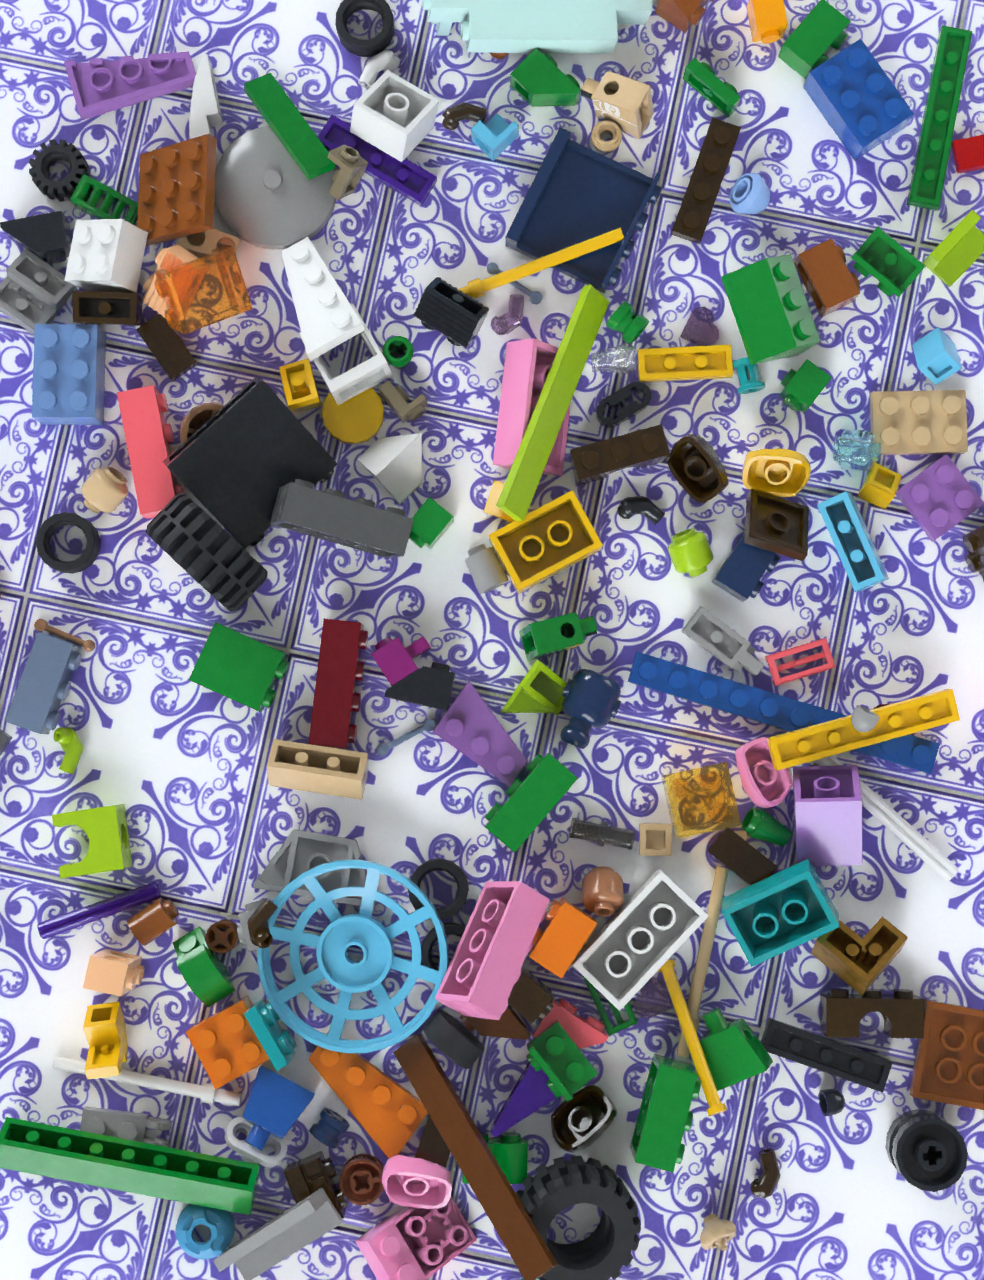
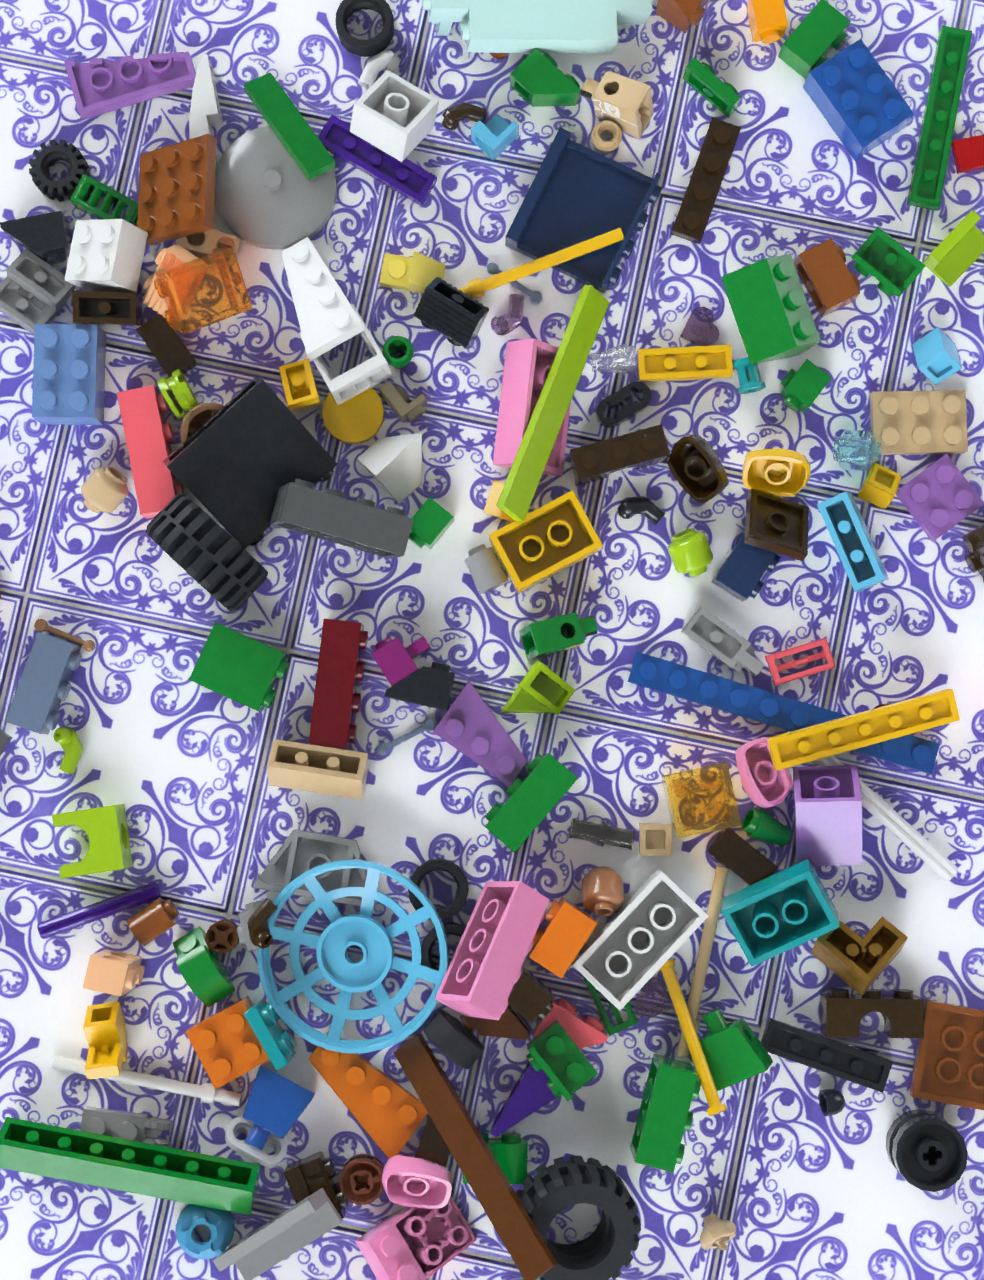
black tyre [36,512,101,574] -> none
dark blue wheel [309,1107,350,1148] -> none
dark tan bracket [327,145,368,200] -> none
dark brown piece [551,1085,617,1153] -> none
dark blue piece [560,668,622,749] -> none
green wheel [606,301,650,345] -> none
light blue cone [730,173,770,215] -> none
dark brown arm [750,1148,781,1199] -> none
light grey hinge [851,705,880,733] -> none
none -> lime wheel [157,369,199,420]
none -> light yellow slope [379,252,446,294]

